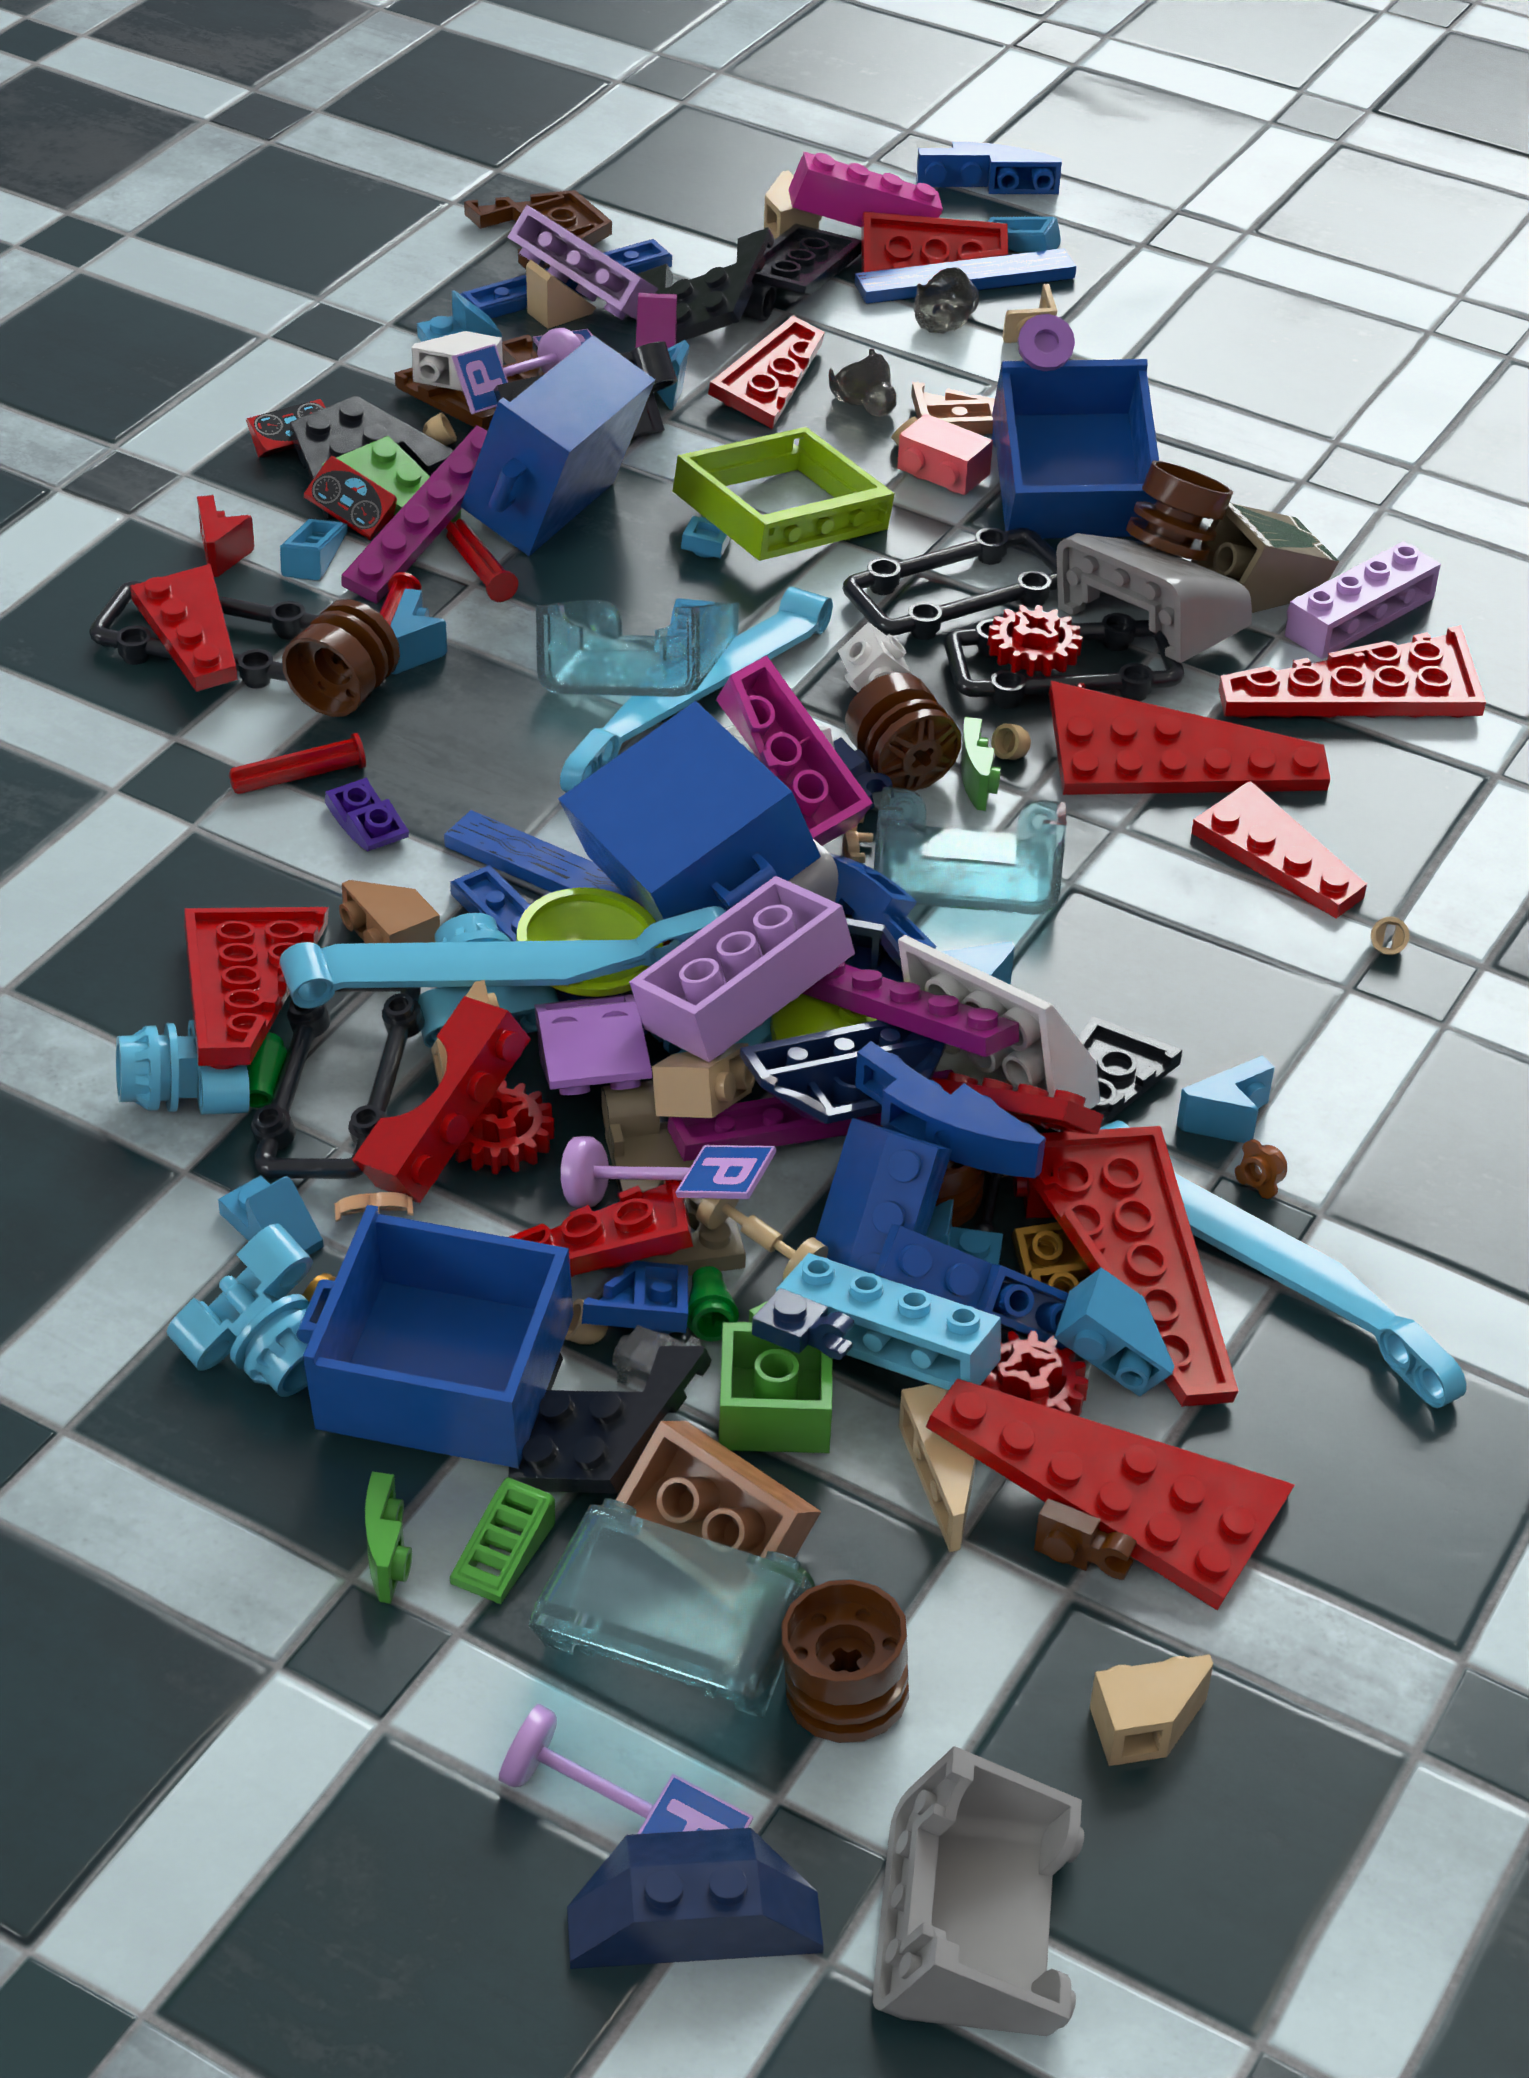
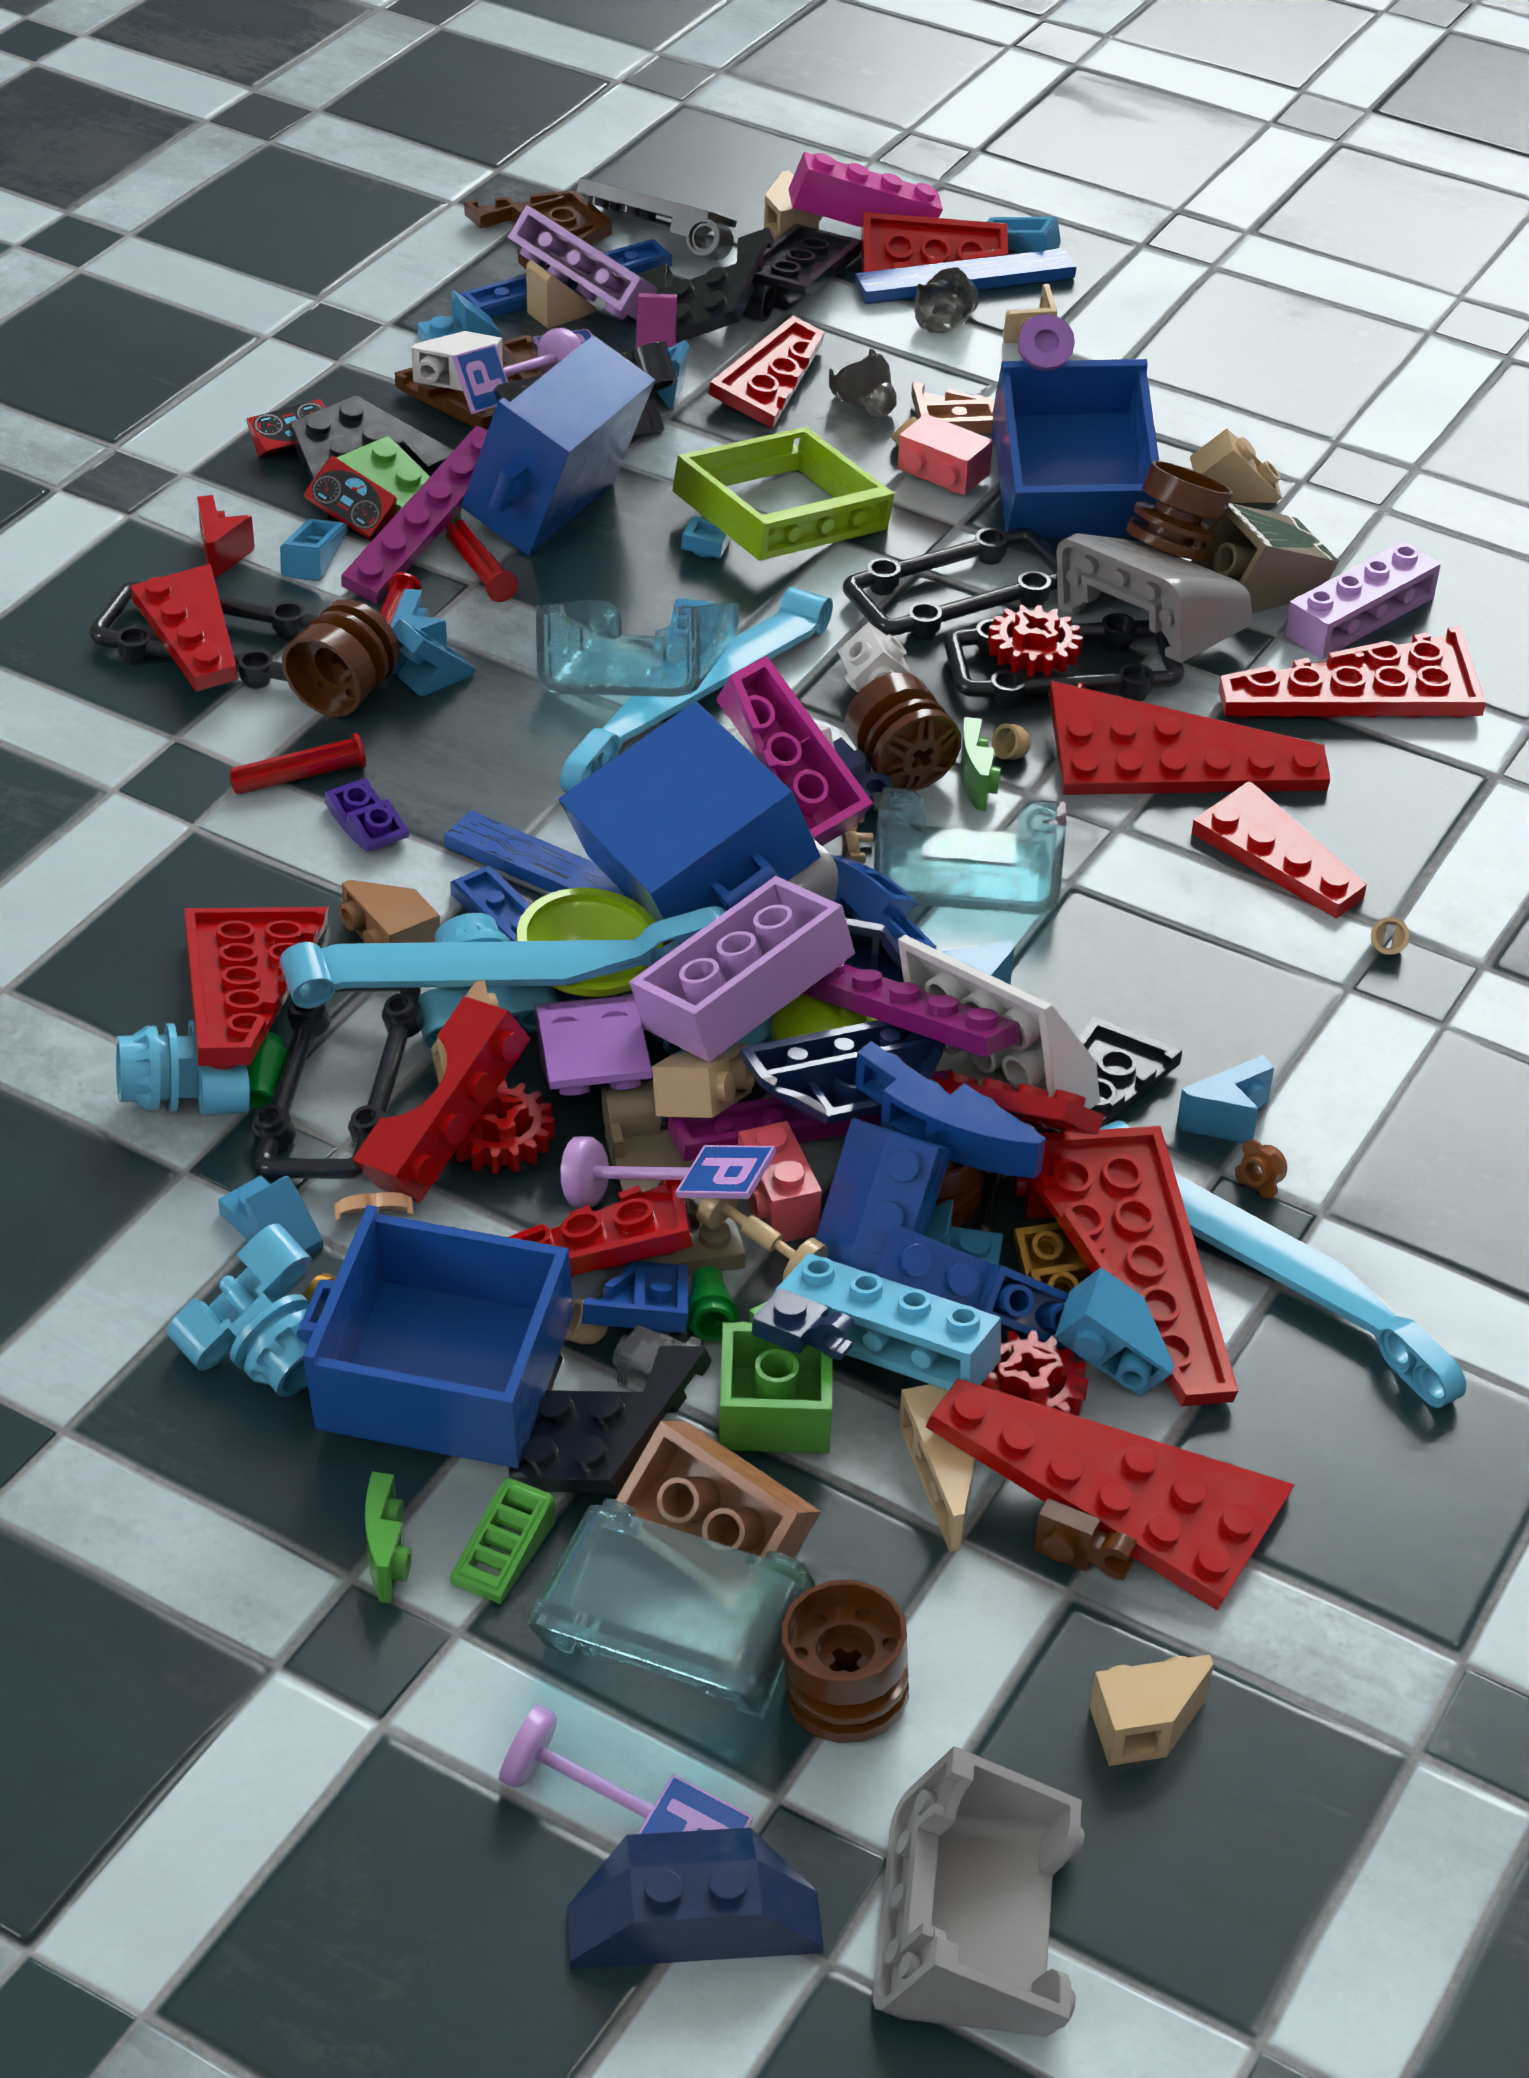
tan hinge [423,413,457,446] -> none
blue slope [916,141,1062,194] -> none
none -> dark azure slope [392,618,477,696]
none -> hinge [576,178,737,260]
none -> coral brick [738,1121,822,1243]
none -> tan slope [1190,428,1282,503]

